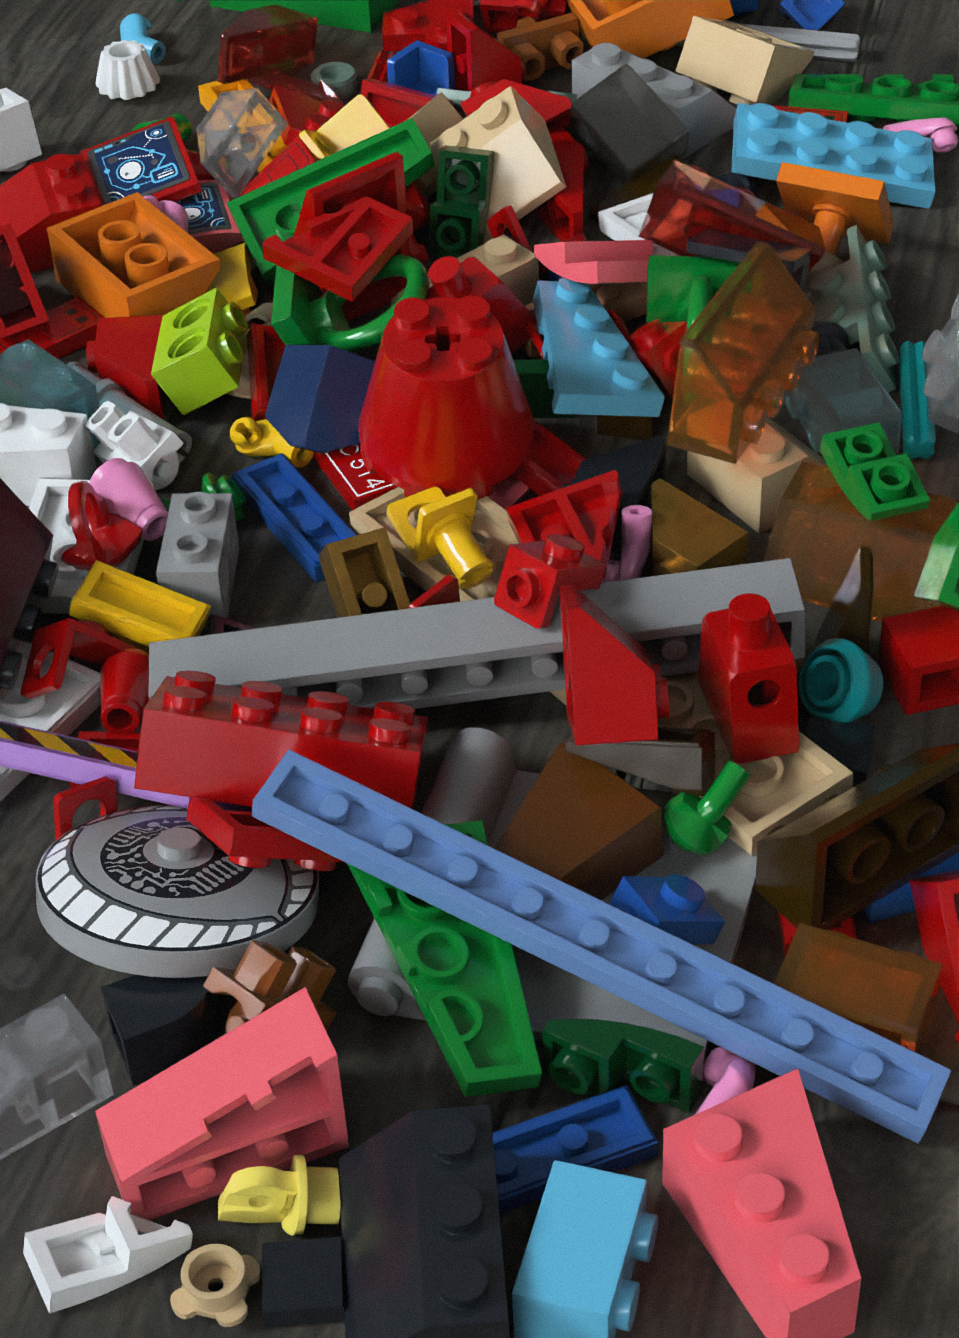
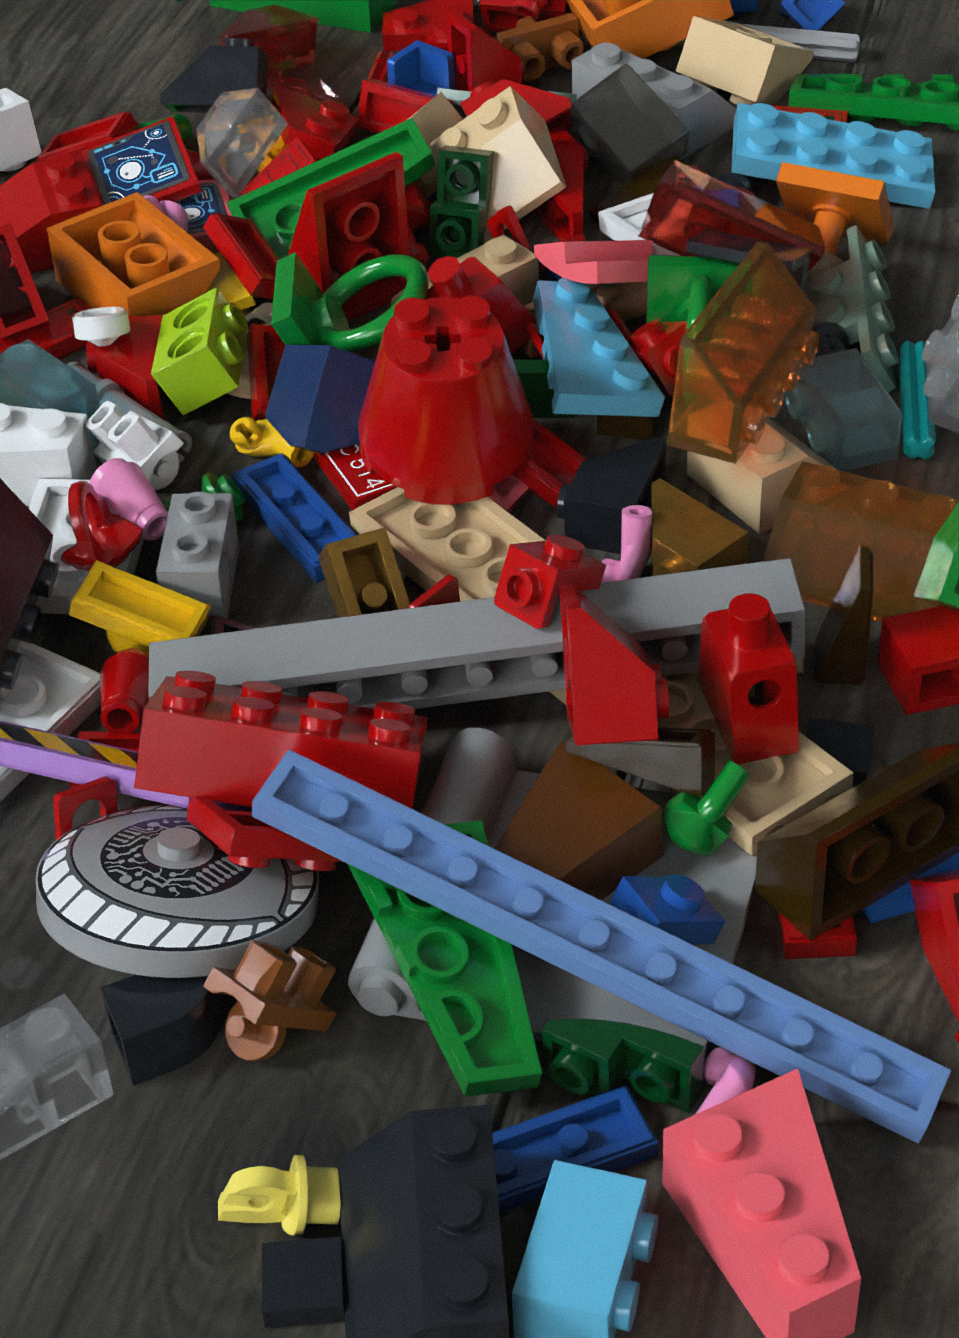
red bracket [20,618,137,699] -> none
white slope [23,1196,193,1314] -> none
white piece [95,40,160,100] -> none
coral wedge [95,987,349,1220] -> none
medium azure arm [120,13,166,64] -> none
tan plate [170,1244,261,1327] -> none
red wing [262,196,413,302] -> none
yellow bracket [299,95,390,161] -> none
sand green tile [311,62,358,101] -> none
yellow bracket [387,487,494,589] -> none
red wing [506,470,622,580] -> none
clear orange brick [774,923,942,1054] -> none
teal cone [799,638,883,723] -> none
green slope [819,422,930,521] -> none
bright pink arm [883,117,958,153] -> none
none -> red tile [36,111,139,162]
none -> white tile [72,306,130,347]
none -> black slope [160,38,268,114]
none -> red tile [203,213,279,299]

